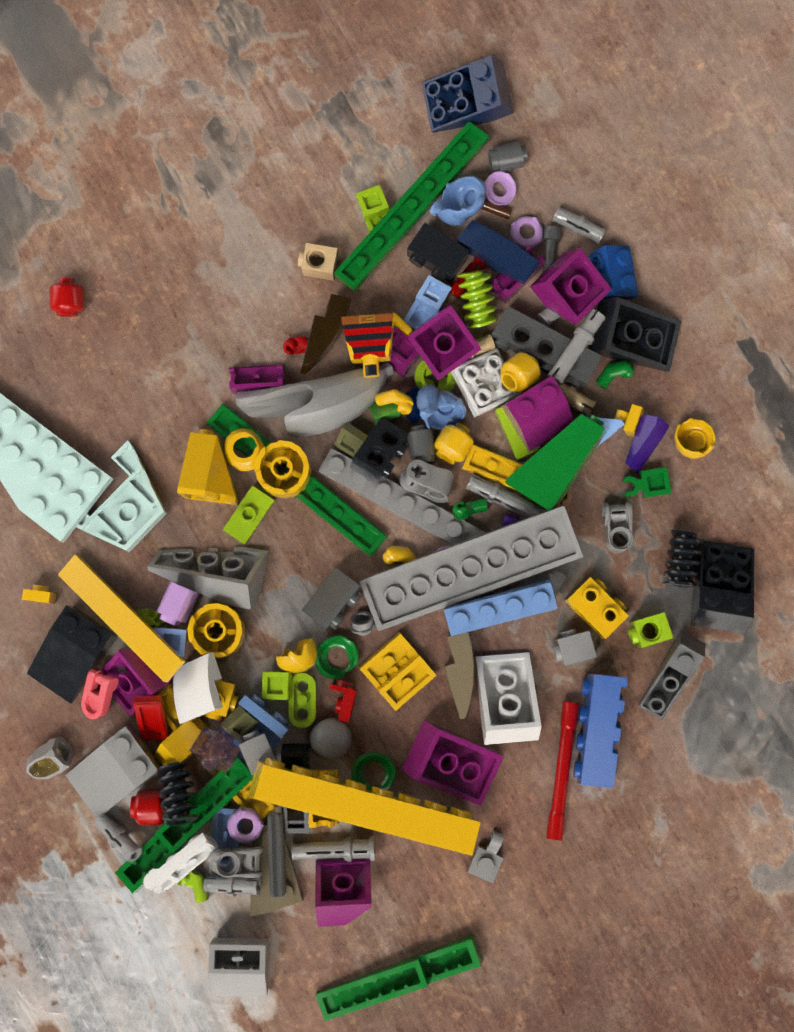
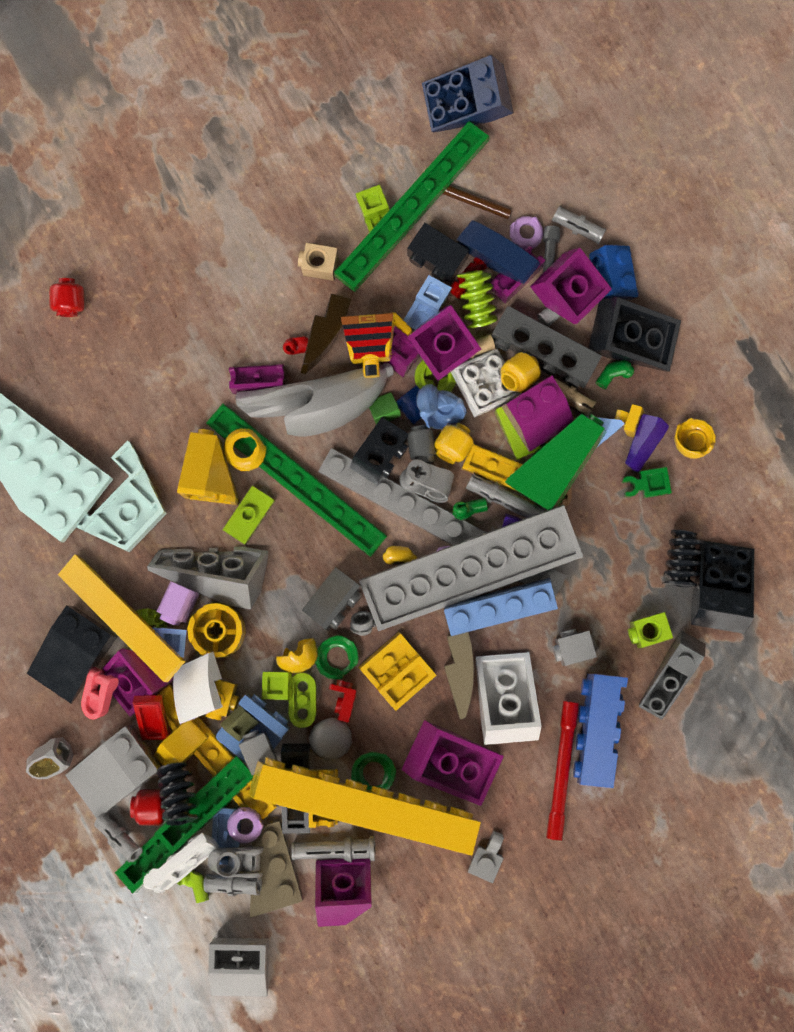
yellow plate [22,585,57,604] -> none
brick [189,727,240,773] -> none
yellow brick [254,440,311,498] -> none
dark grey axle [268,812,286,897] -> none
green slope [315,934,483,1021] -> none
olive plate [334,422,368,457] -> none
yellow arm [375,389,414,415] -> none
medium blue hair [430,176,487,226] -> none
lavender piece [484,171,516,206] -> none
dark grey brick [488,141,528,172] -> none
light grey pin [547,309,606,385] -> none
yellow brick [564,577,629,639] -> none
light grey piece [602,501,633,554] -> none

